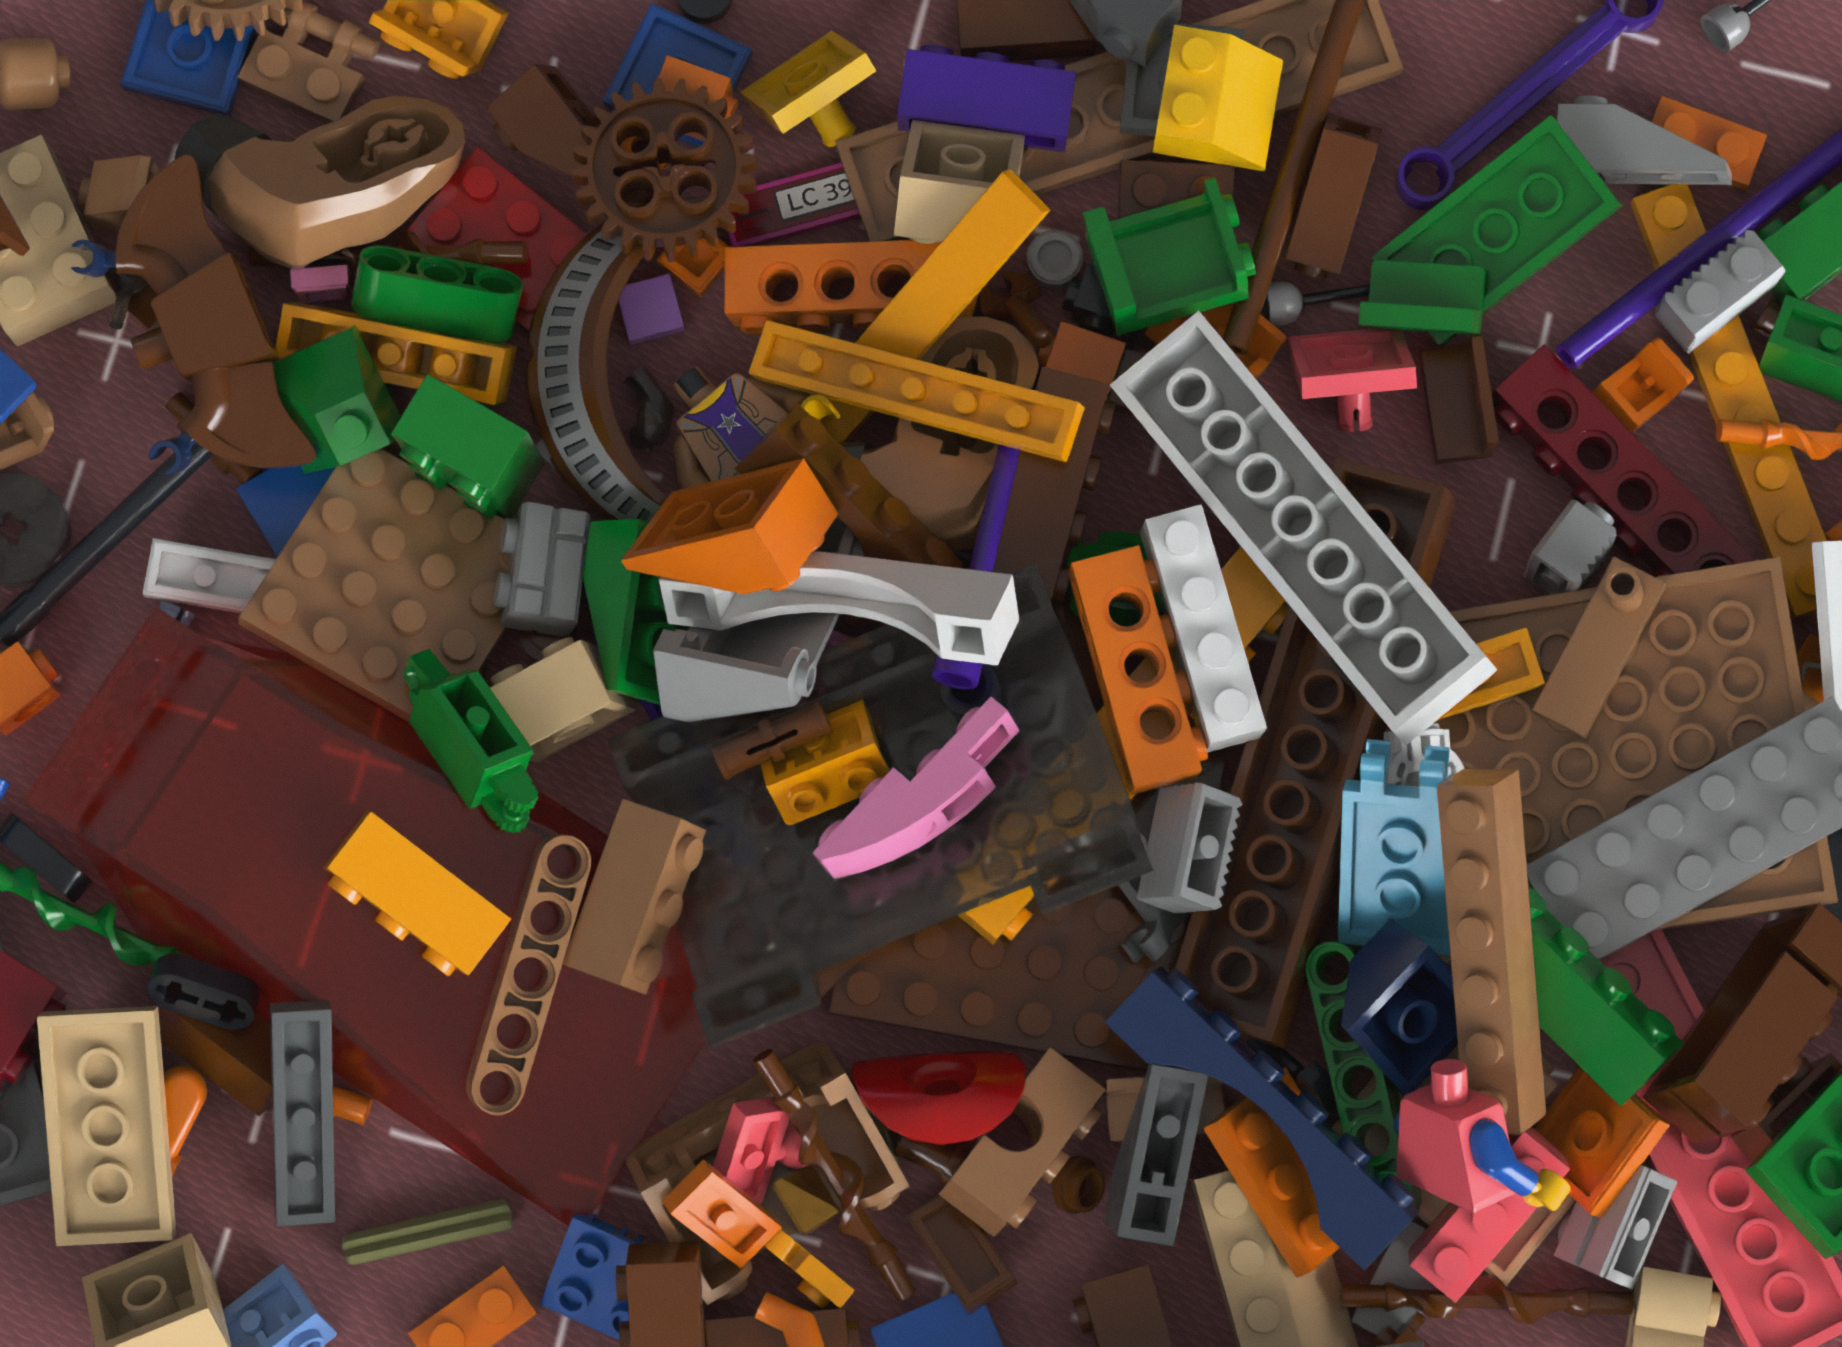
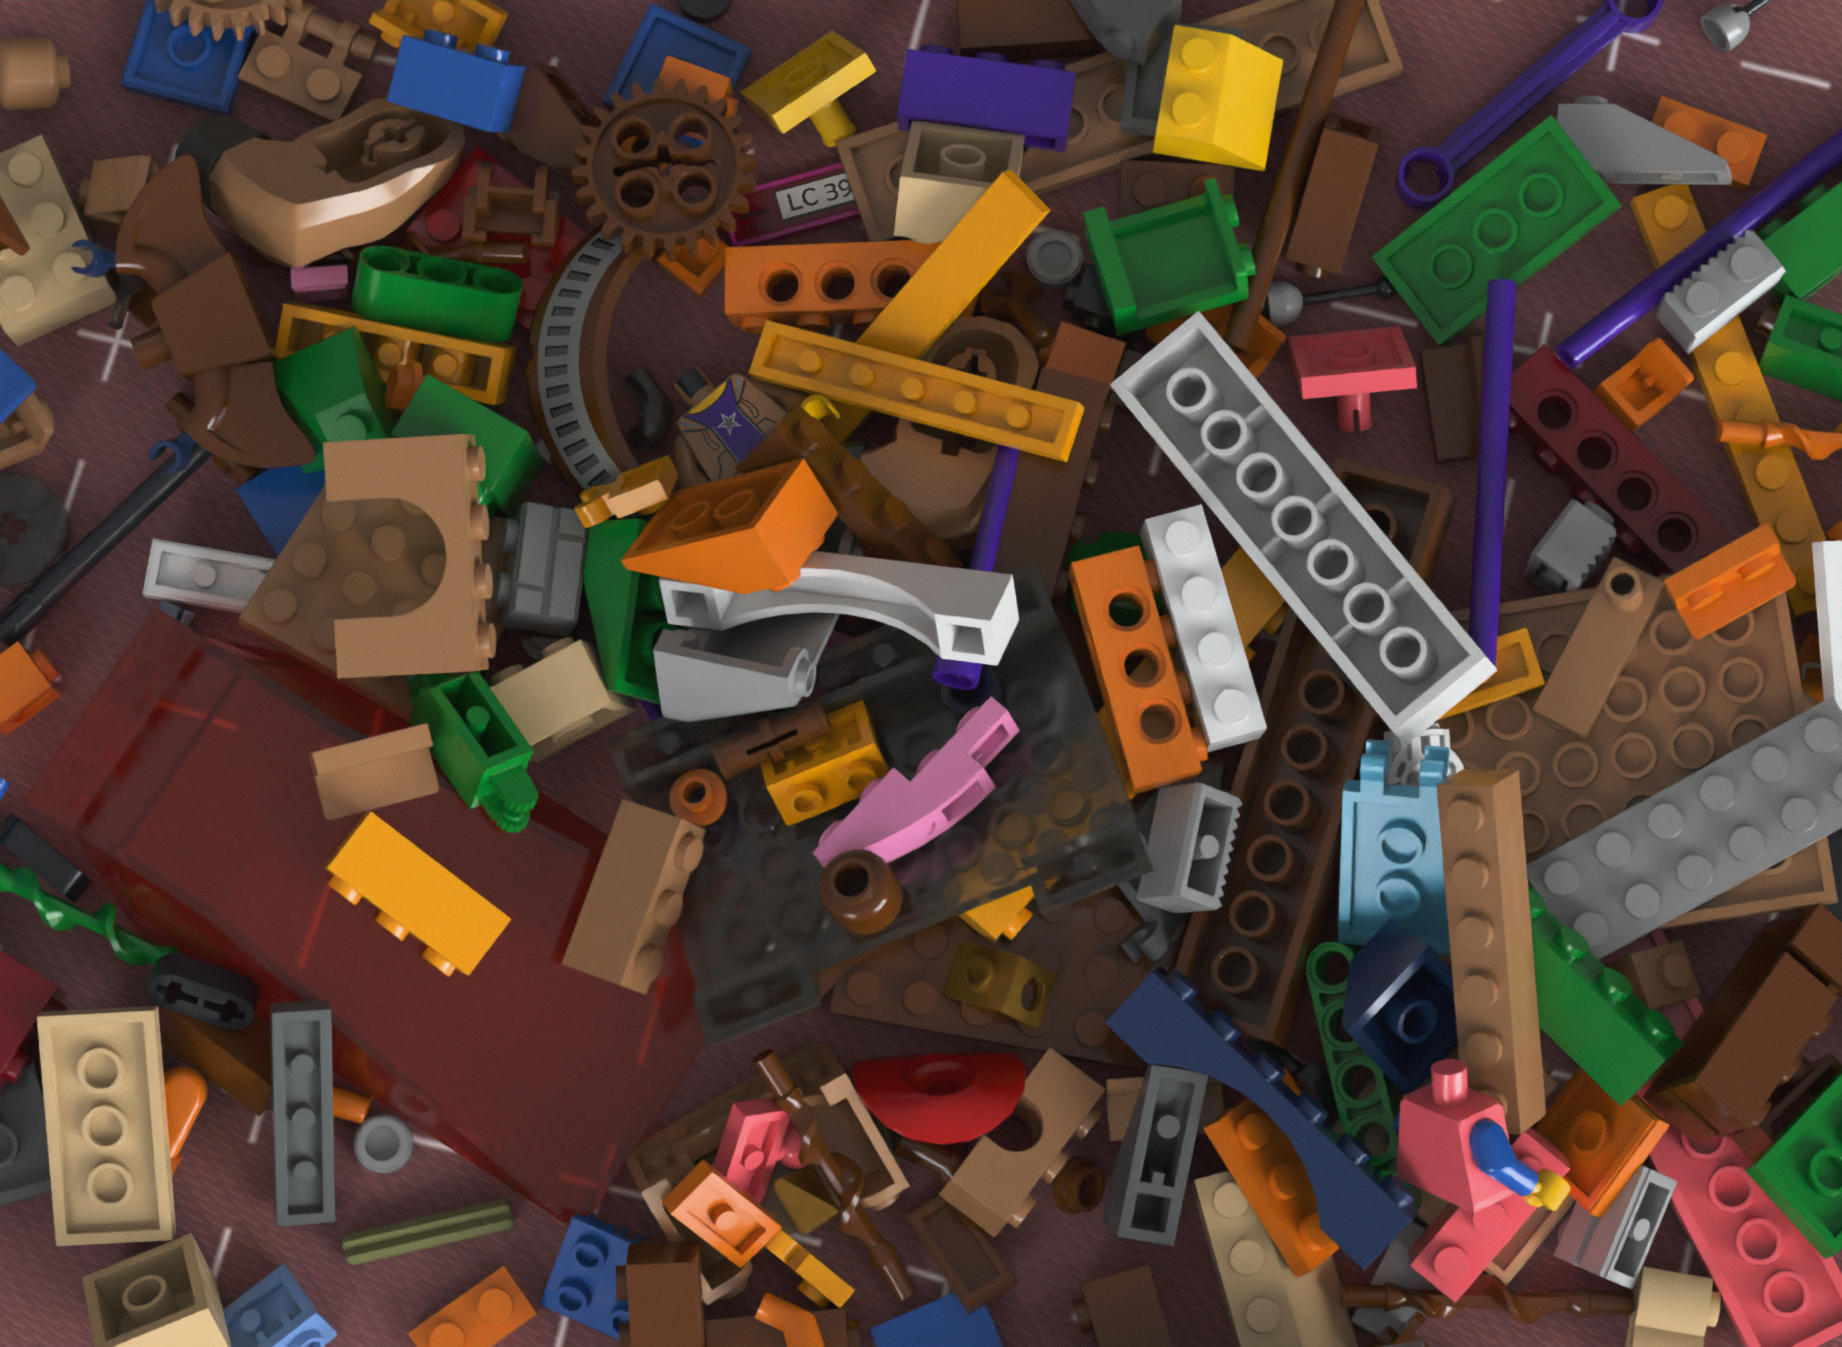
medium nougat beam [465,835,591,1115] -> none
medium lavender tile [619,274,685,345] -> none
green panel [1358,260,1486,335] -> none
none -> medium nougat panel [308,723,439,820]
none -> medium nougat arch [323,434,496,679]
none -> light grey tile [354,1114,414,1174]
none -> orange plate [385,361,426,417]
none -> blue brick [387,28,526,132]
none -> reddish brown piece [462,161,561,247]
none -> light orange plate [574,455,678,528]
none -> orange plate [669,769,728,826]
none -> reddish brown head [819,849,903,935]
none -> pearl gold bracket [943,941,1057,1028]
none -> dark purple piece [1468,279,1516,667]
none -> medium nougat bracket [1605,940,1701,1010]
none -> orange bracket [1663,522,1796,640]

